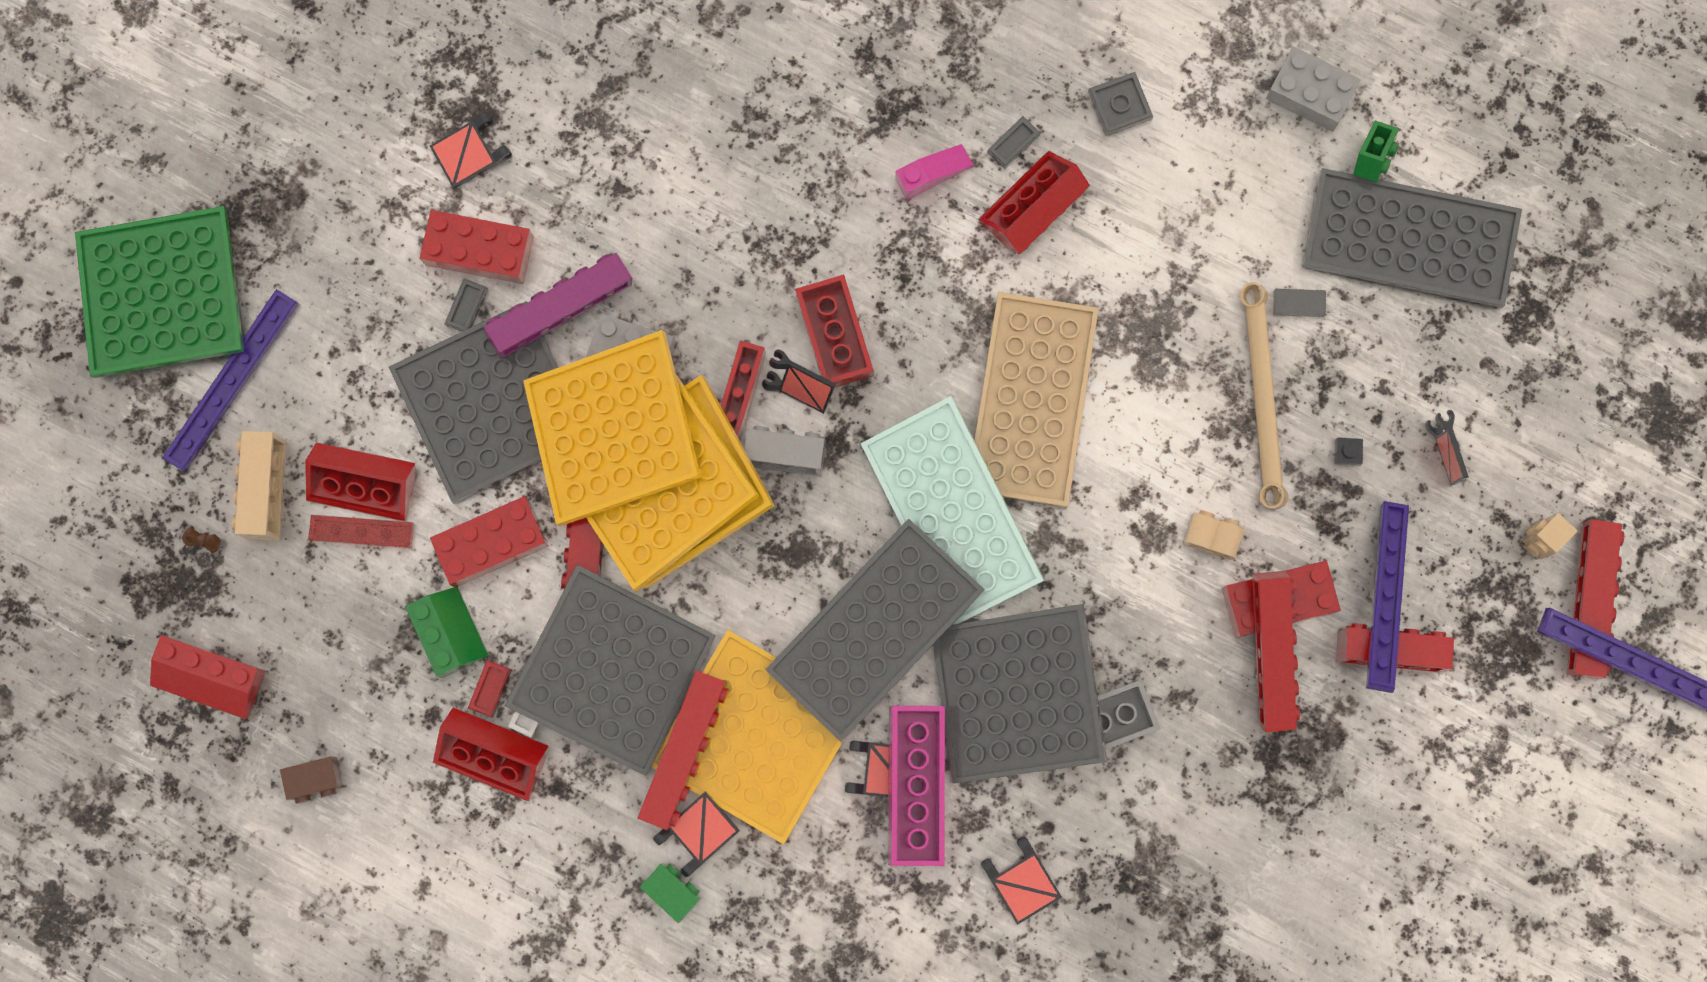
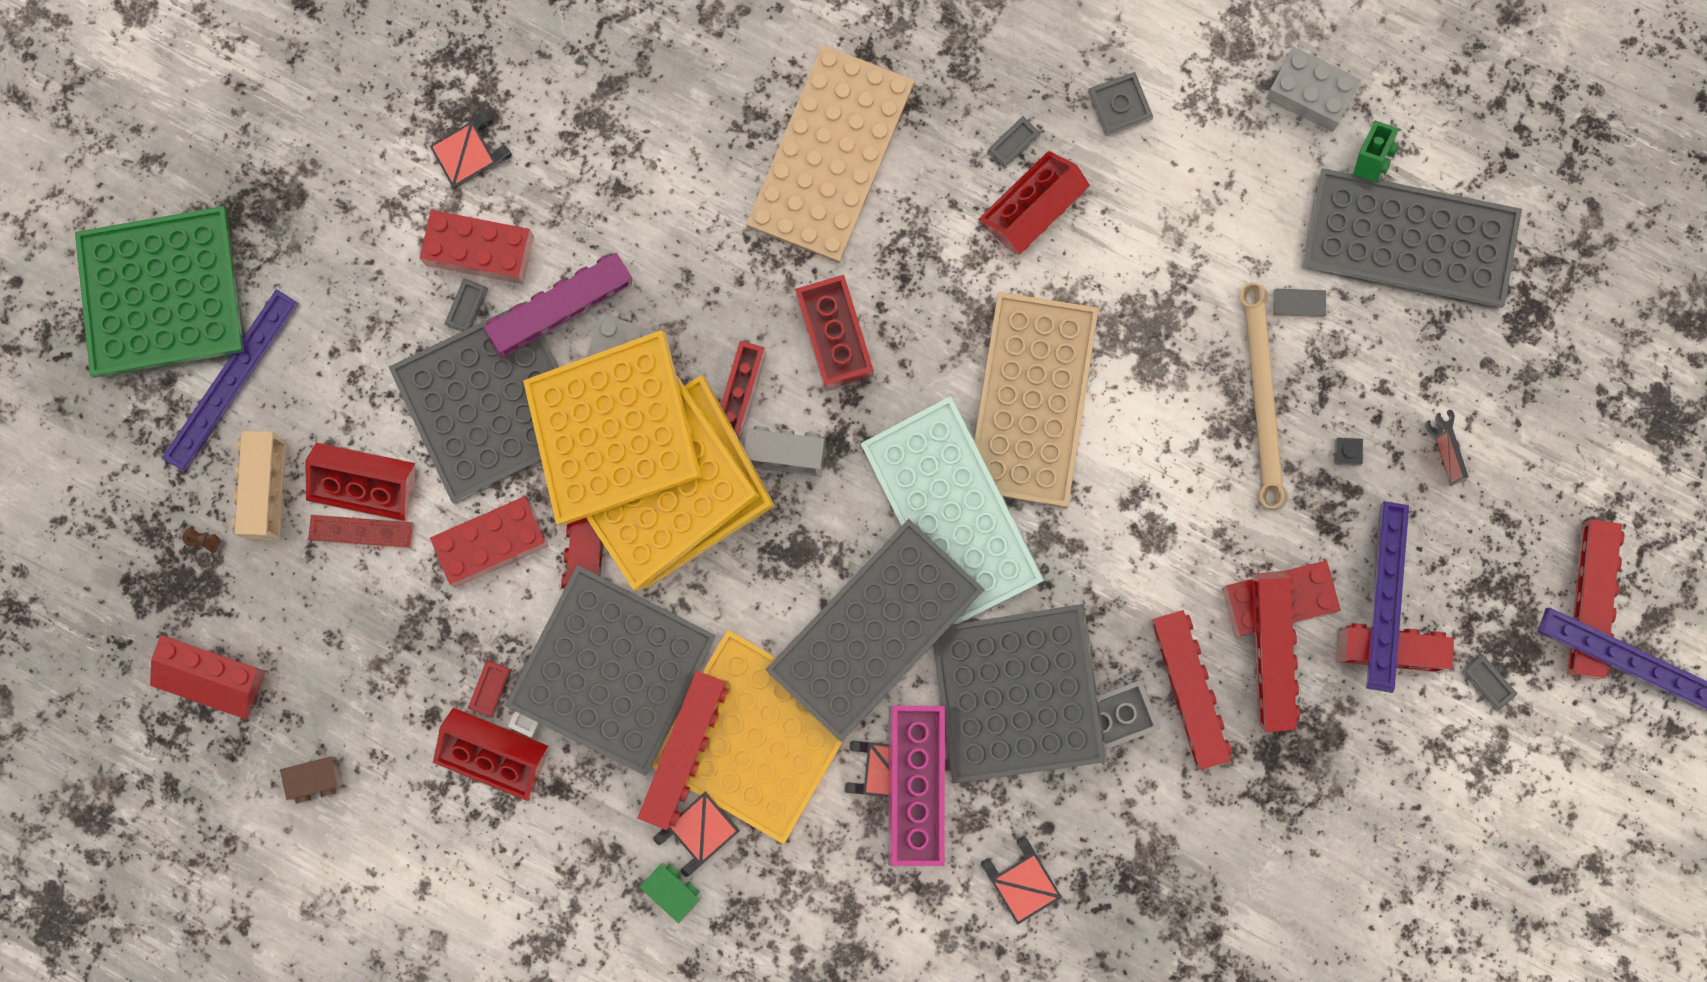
green slope [405,587,489,678] -> none
flag [762,349,836,414] -> none
dark pink slope [895,144,974,201] -> none
tan brick [1183,510,1244,560] -> none
tan brick [1523,513,1578,559] -> none
none -> tan plate [746,45,915,263]
none -> red brick [1151,610,1233,770]
none -> dark grey tile [1461,654,1518,711]

